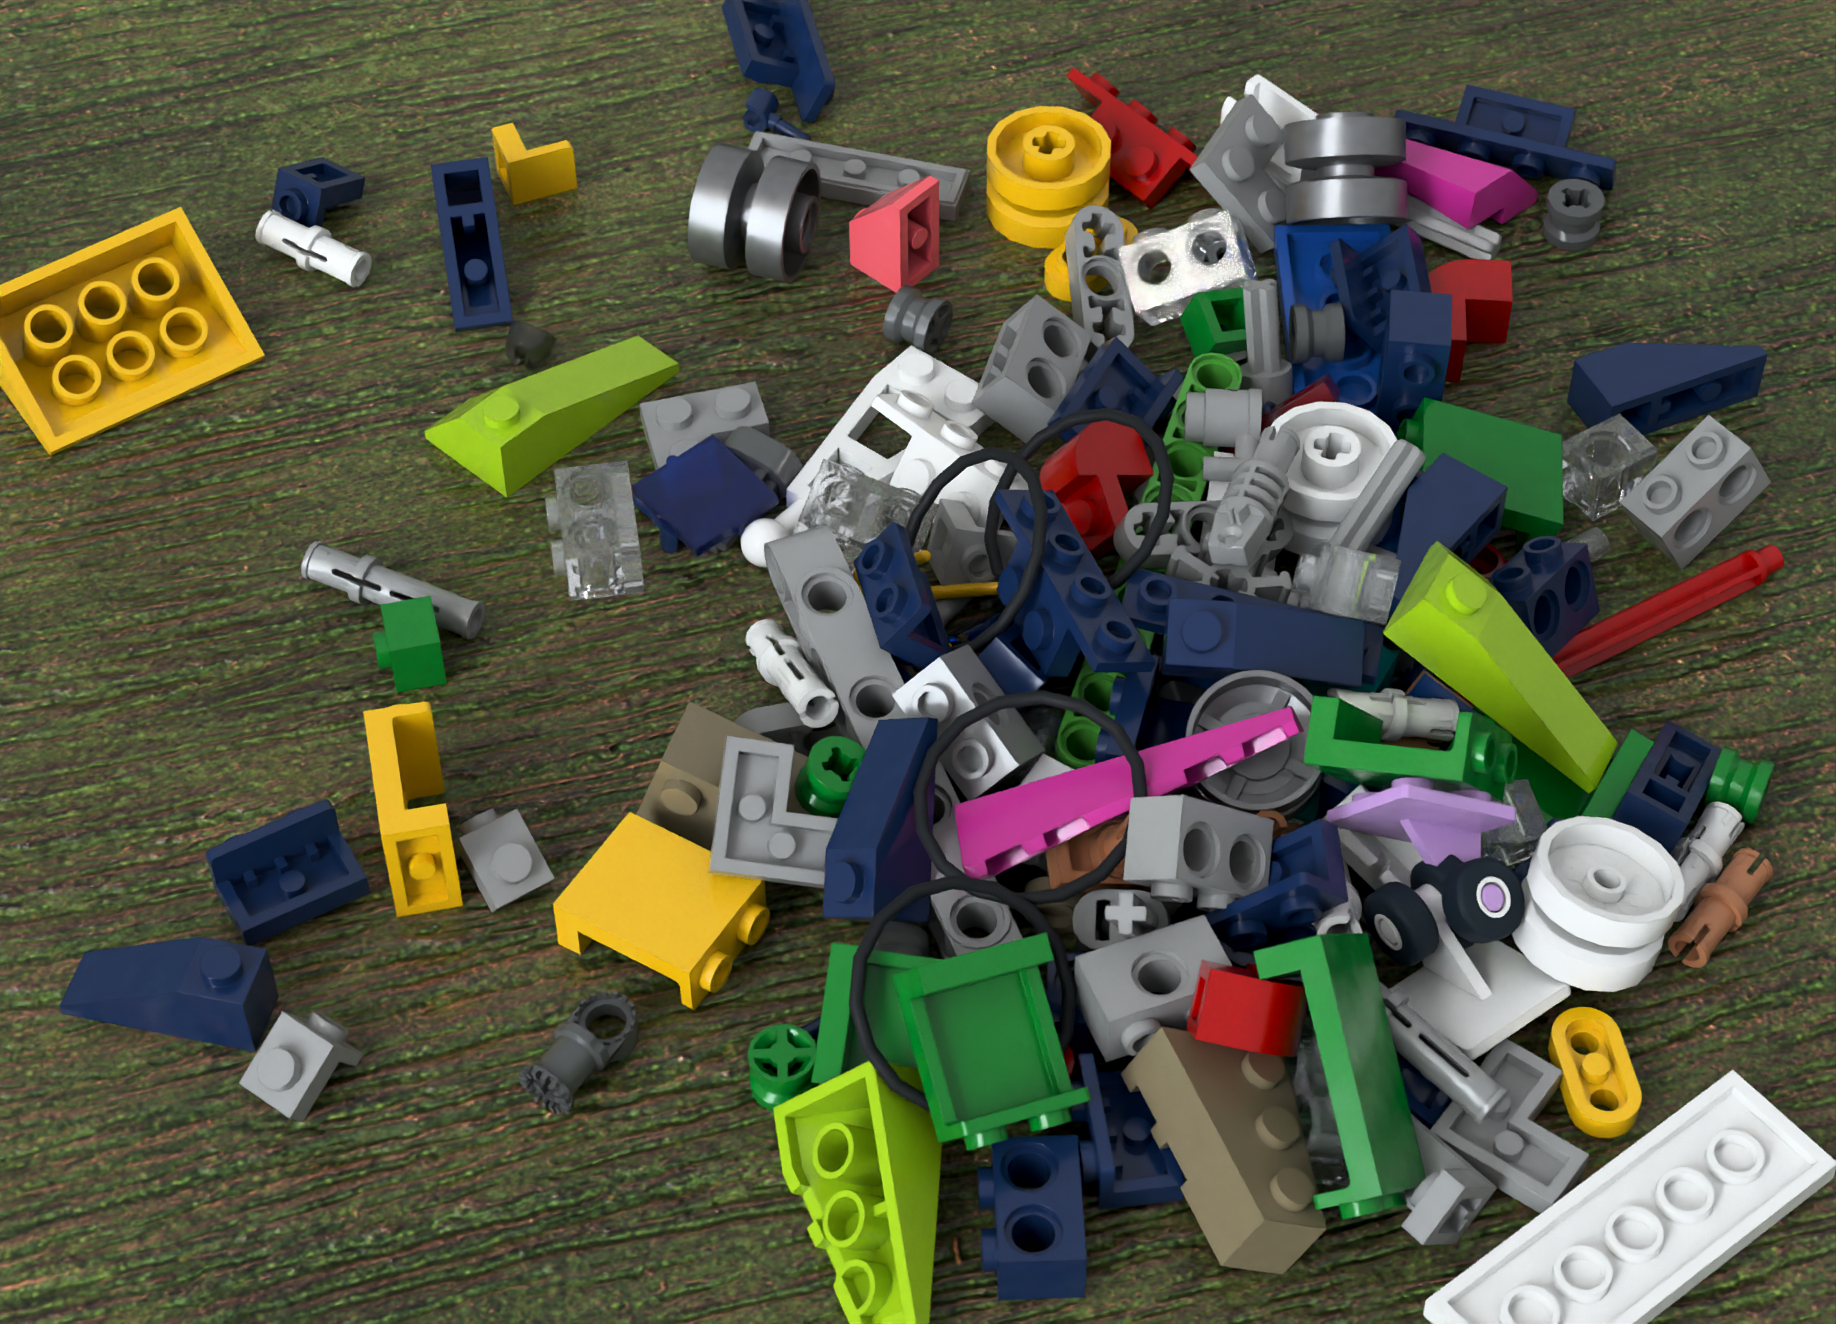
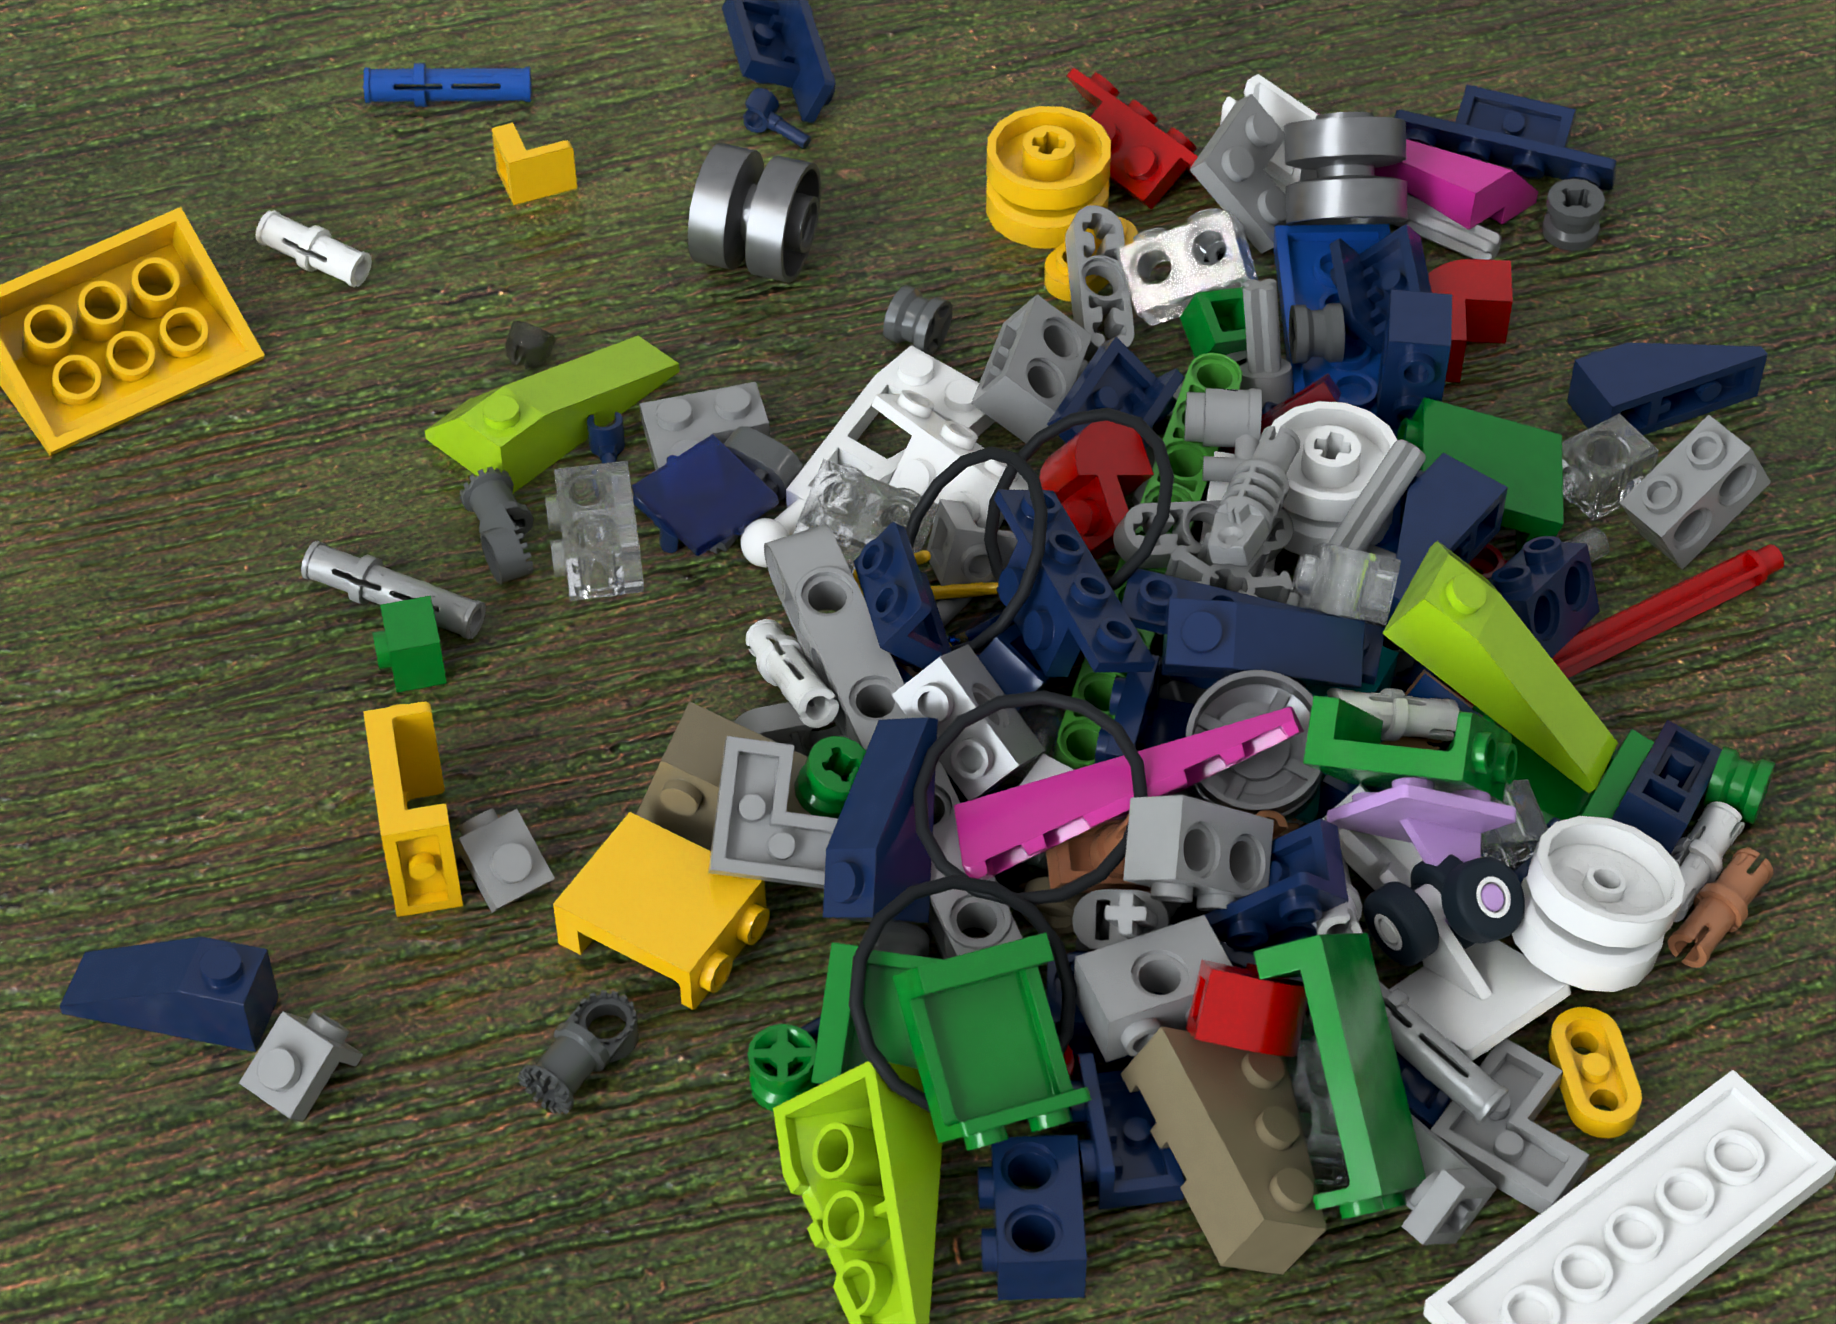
dark blue bracket [206,799,370,946] -> none
dark blue bracket [271,157,365,228] -> none
dark blue slope [431,157,513,332] -> none
light grey tile [748,131,971,222] -> none
coral slope [849,175,939,293] -> none
none -> blue pin [363,63,532,107]
none -> dark grey connector [460,467,534,585]
none -> dark blue hand [587,412,625,493]

